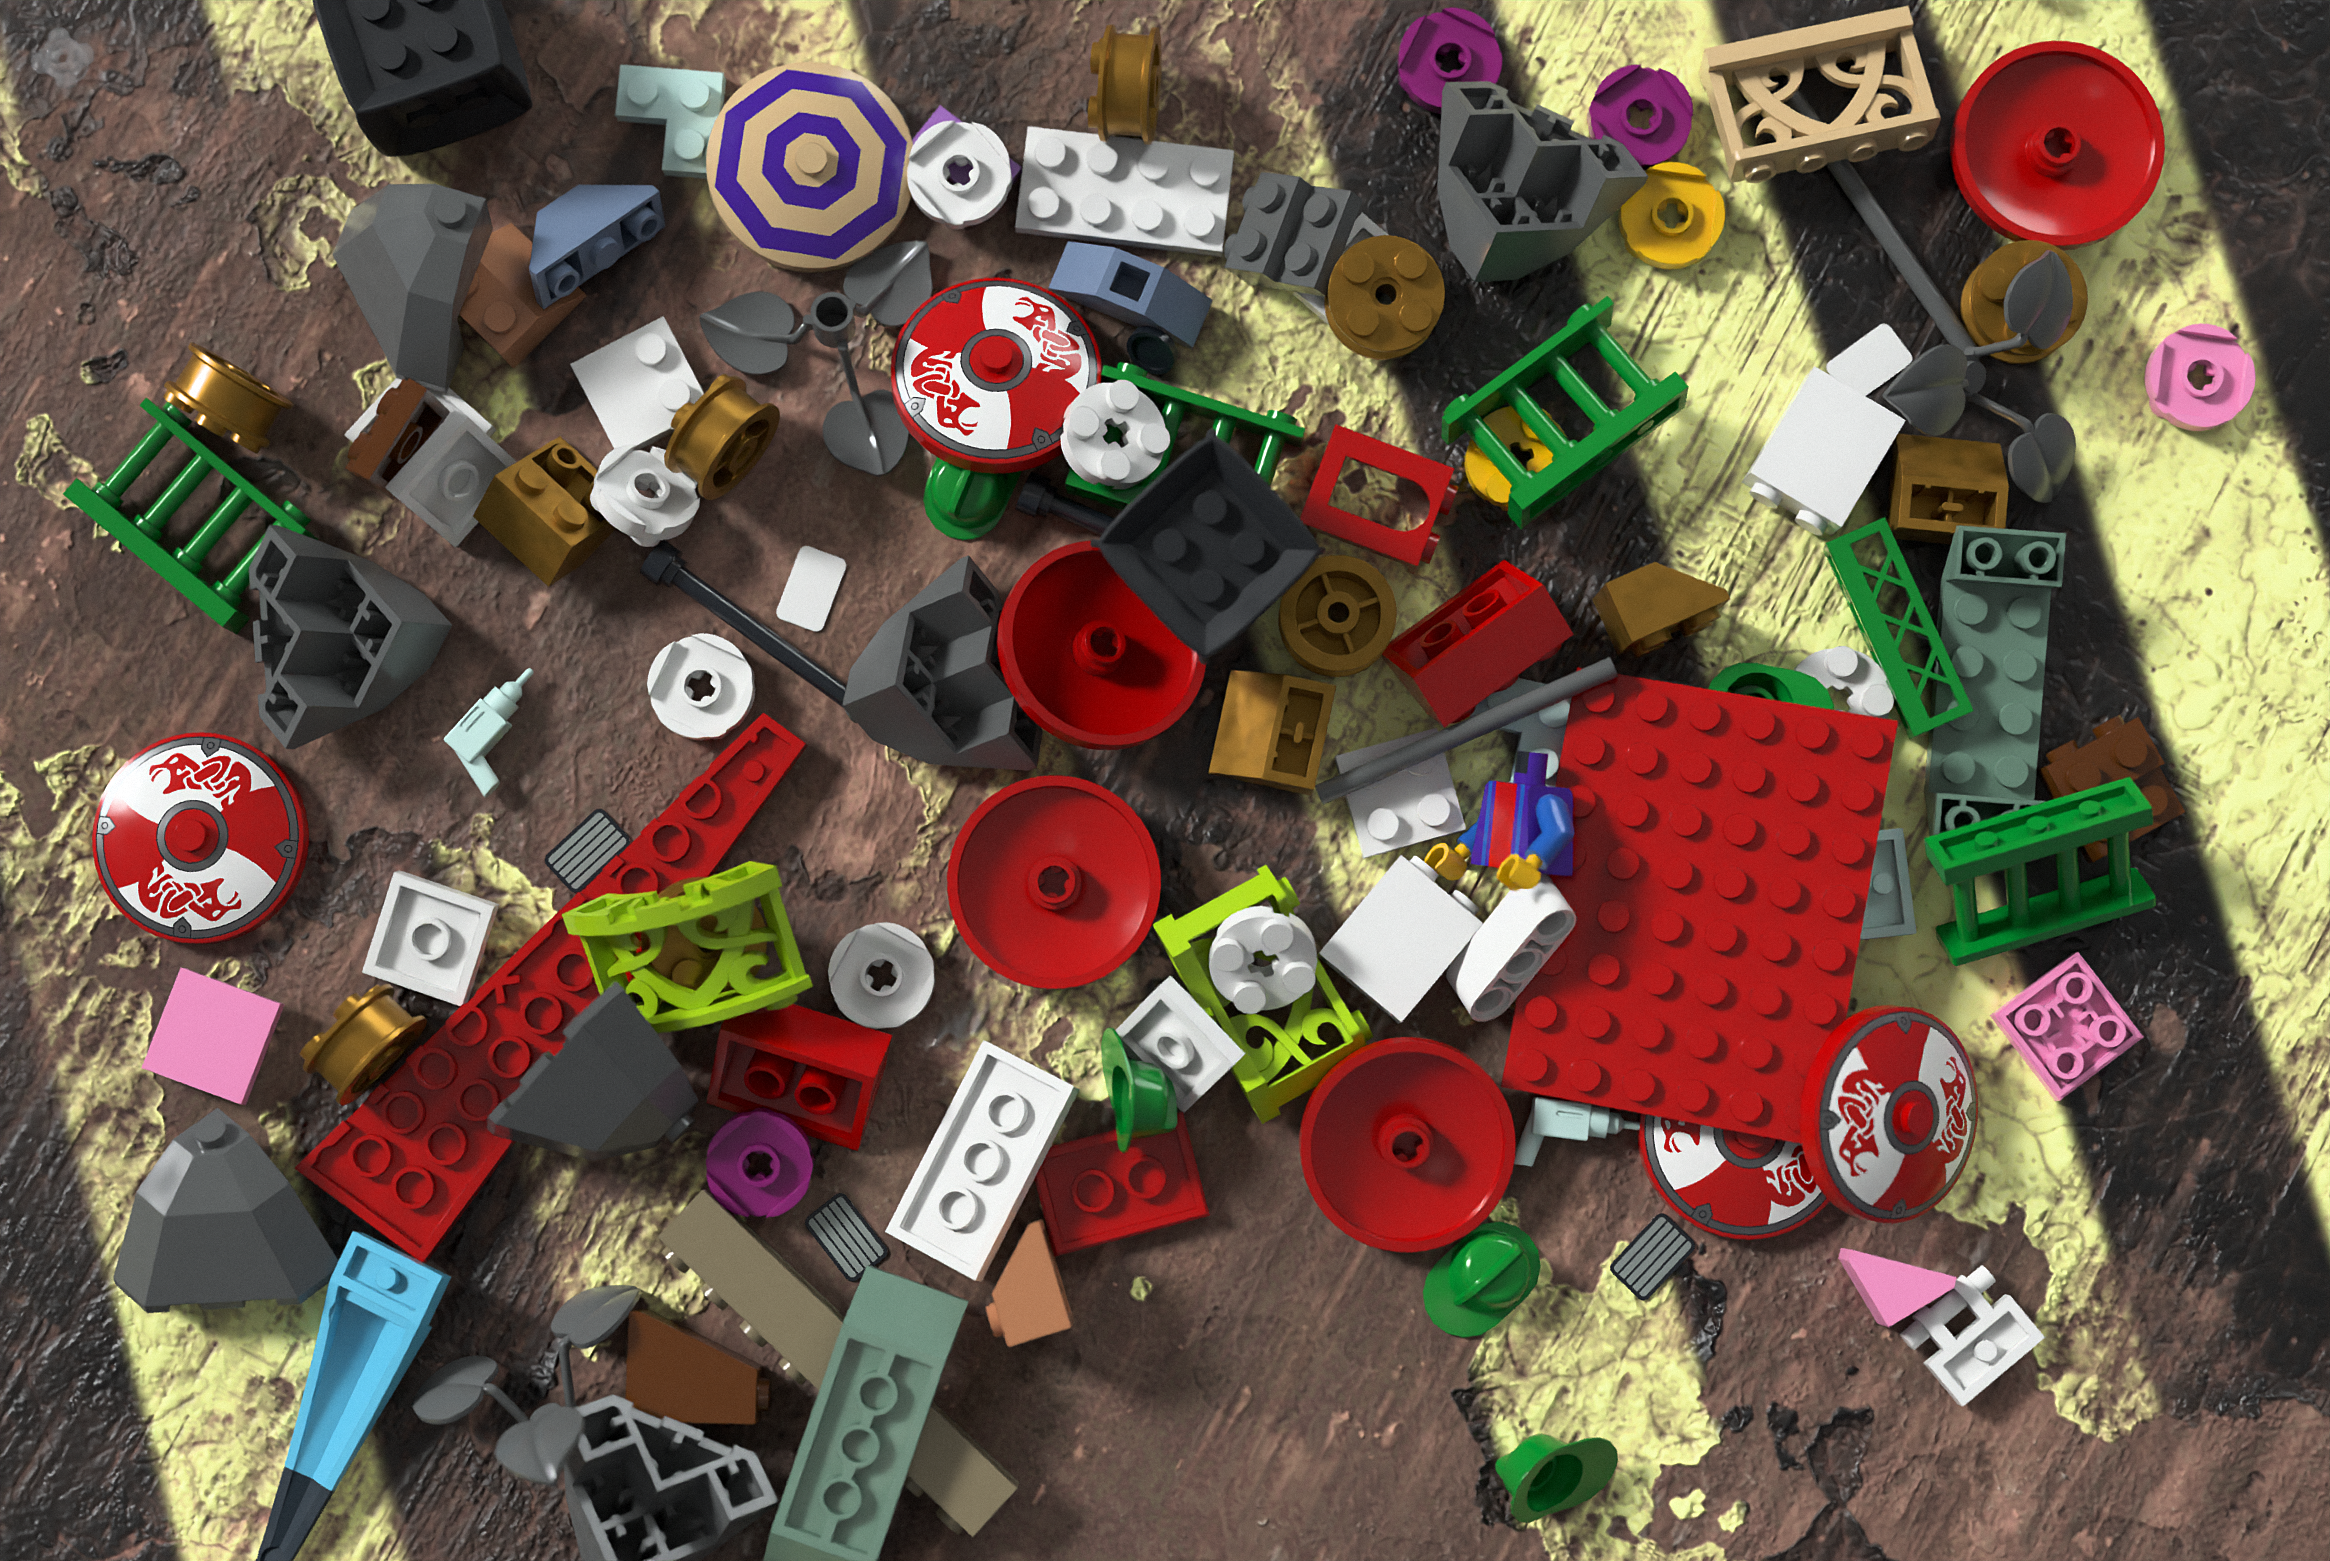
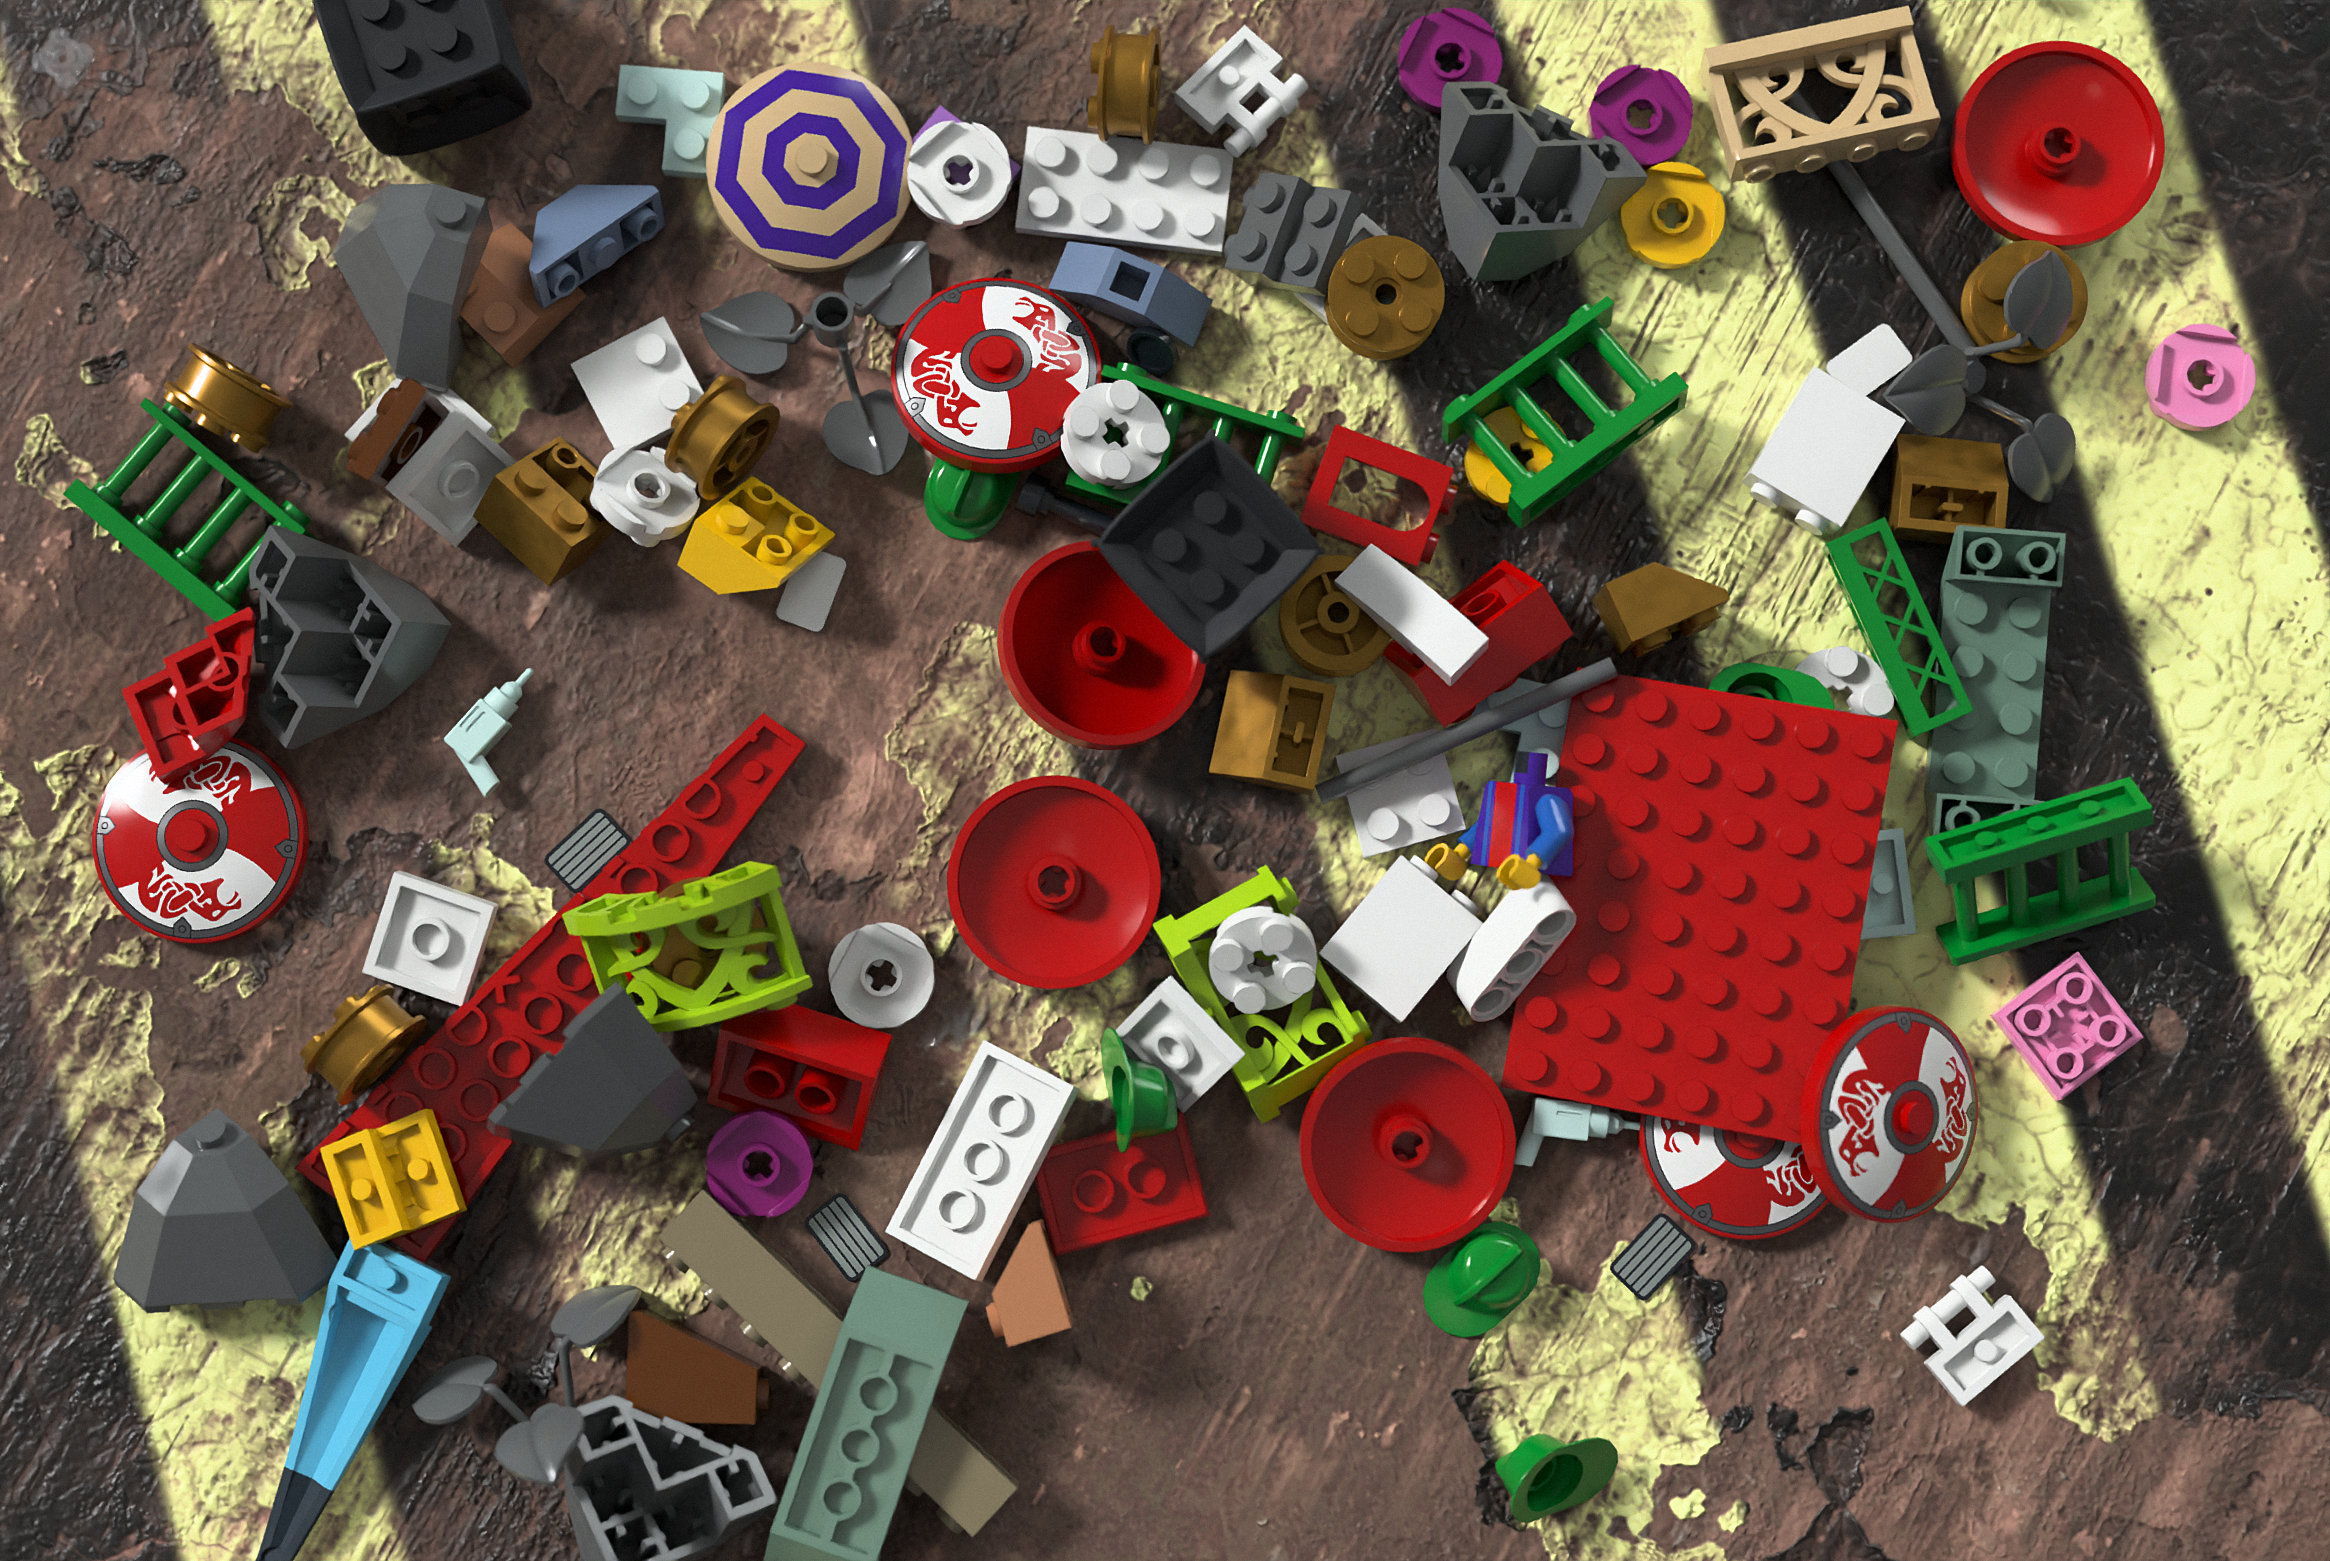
bright pink tile [142,968,285,1105] -> none
black piece [640,540,847,708] -> none
white plate [647,633,755,741] -> none
dark grey brick [842,555,1043,771] -> none
bright pink slope [1838,1248,1957,1327] -> none
reddish brown plate [2037,714,2185,864] -> none
none -> red slope [121,606,256,785]
none -> yellow slope [320,1109,467,1250]
none -> yellow slope [677,476,836,595]
none -> white plate [1173,25,1308,158]
none -> white slope [1334,544,1489,687]

